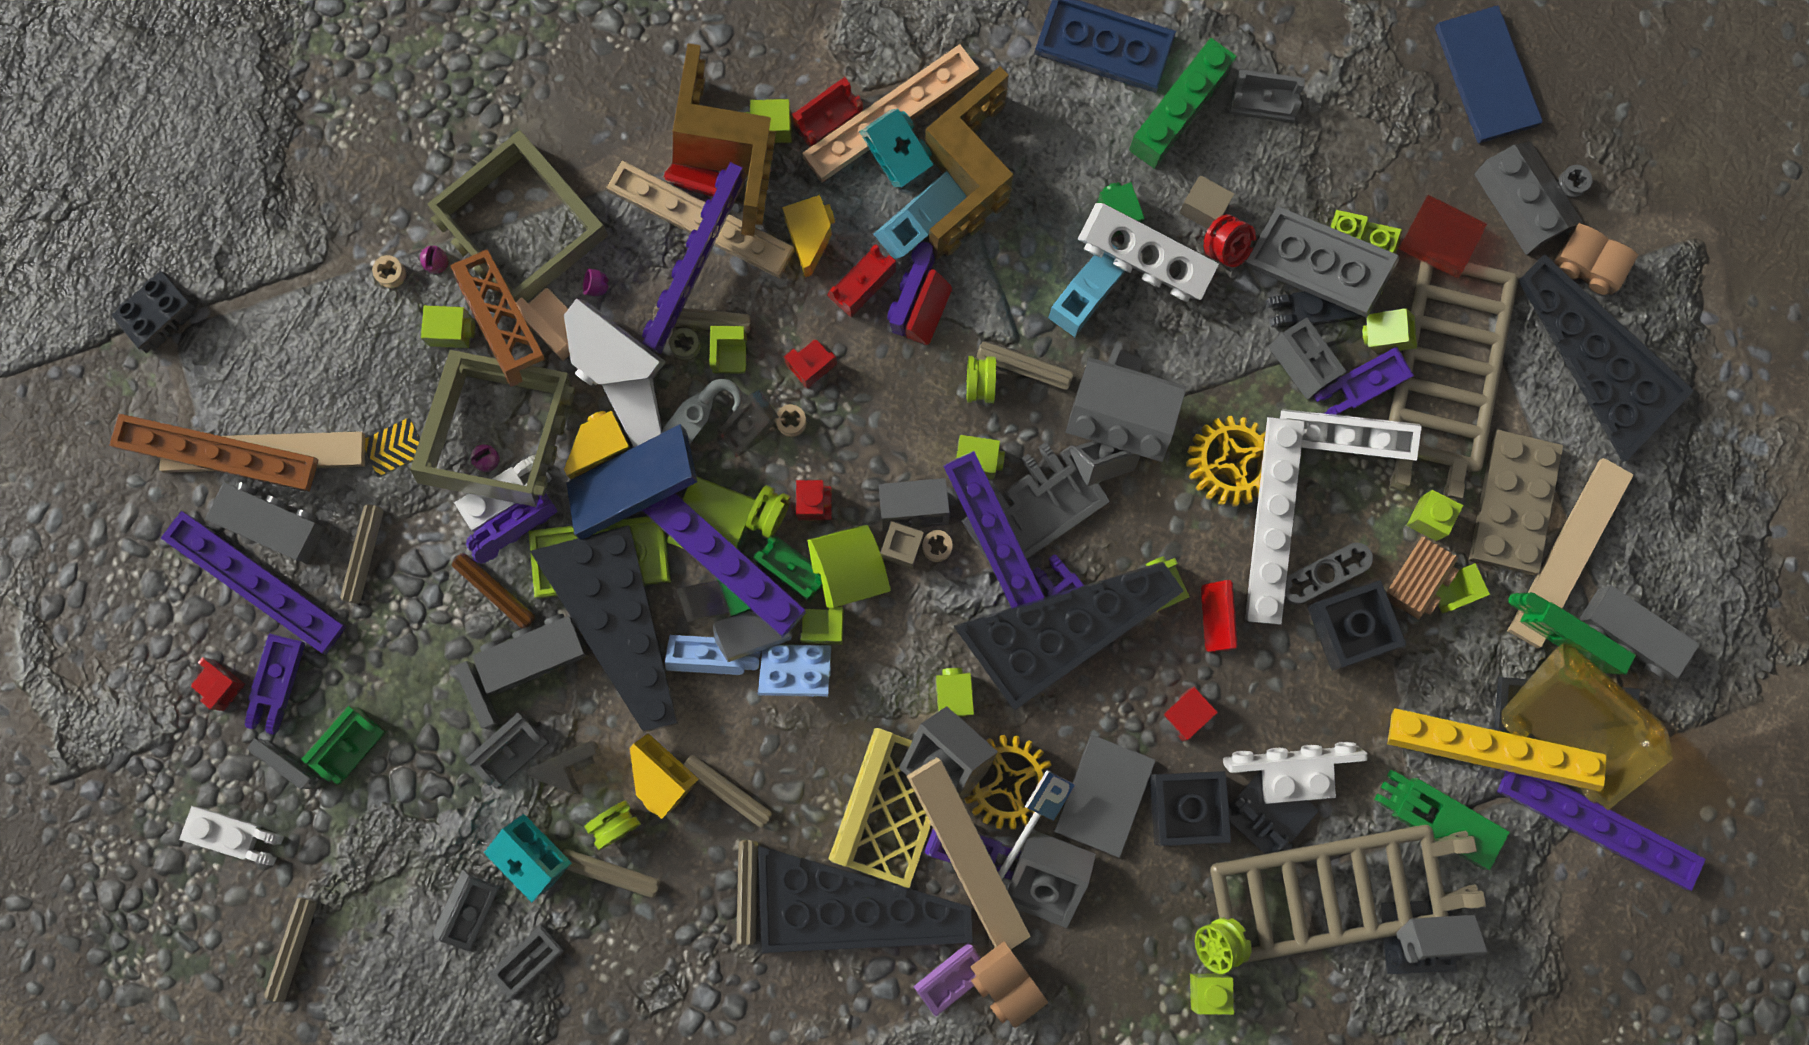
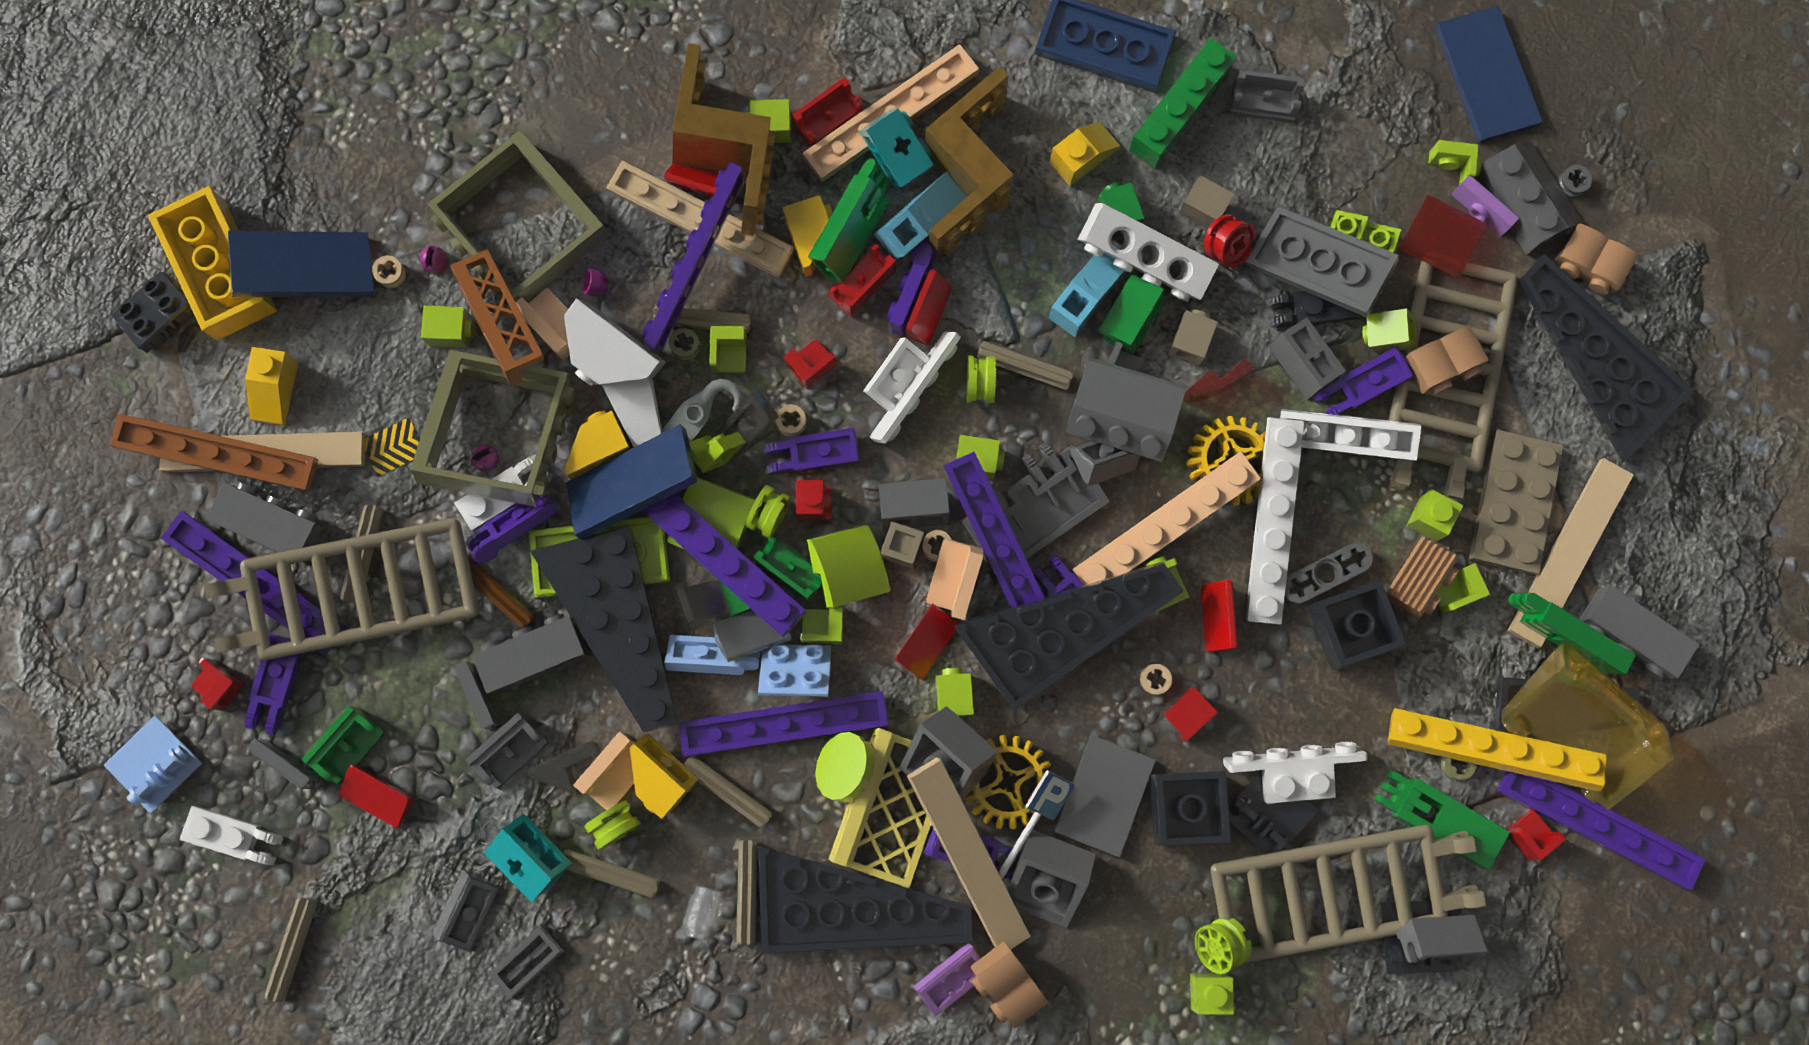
none -> light blue hinge [104,715,202,813]
none -> yellow brick [148,186,277,341]
none -> dark tan bar [203,518,479,660]
none -> dark blue tile [228,231,374,297]
none -> yellow slope [245,347,299,426]
none -> red slope [338,764,416,829]
none -> light nougat panel [573,731,635,810]
none -> dark purple plate [679,691,888,757]
none -> clear brick [682,886,724,941]
none -> lime bracket [689,432,746,473]
none -> dark purple hinge [763,428,860,475]
none -> green hinge [808,159,890,283]
none -> lime tile [815,732,875,802]
none -> white bracket [863,332,961,444]
none -> red slope [894,604,960,680]
none -> light nougat panel [926,539,984,620]
none -> yellow slope [1049,122,1120,186]
none -> light nougat plate [1072,451,1261,585]
none -> green hinge [1099,274,1165,355]
none -> tan bush [1140,664,1172,695]
none -> dark tan brick [1168,310,1218,366]
none -> clear red slope [1183,358,1254,403]
none -> medium nougat brick [1404,325,1489,395]
none -> lime bracket [1428,140,1482,185]
none -> olive bush [1440,757,1476,780]
none -> medium lavender plate [1451,175,1519,237]
none -> red panel [1506,810,1566,860]

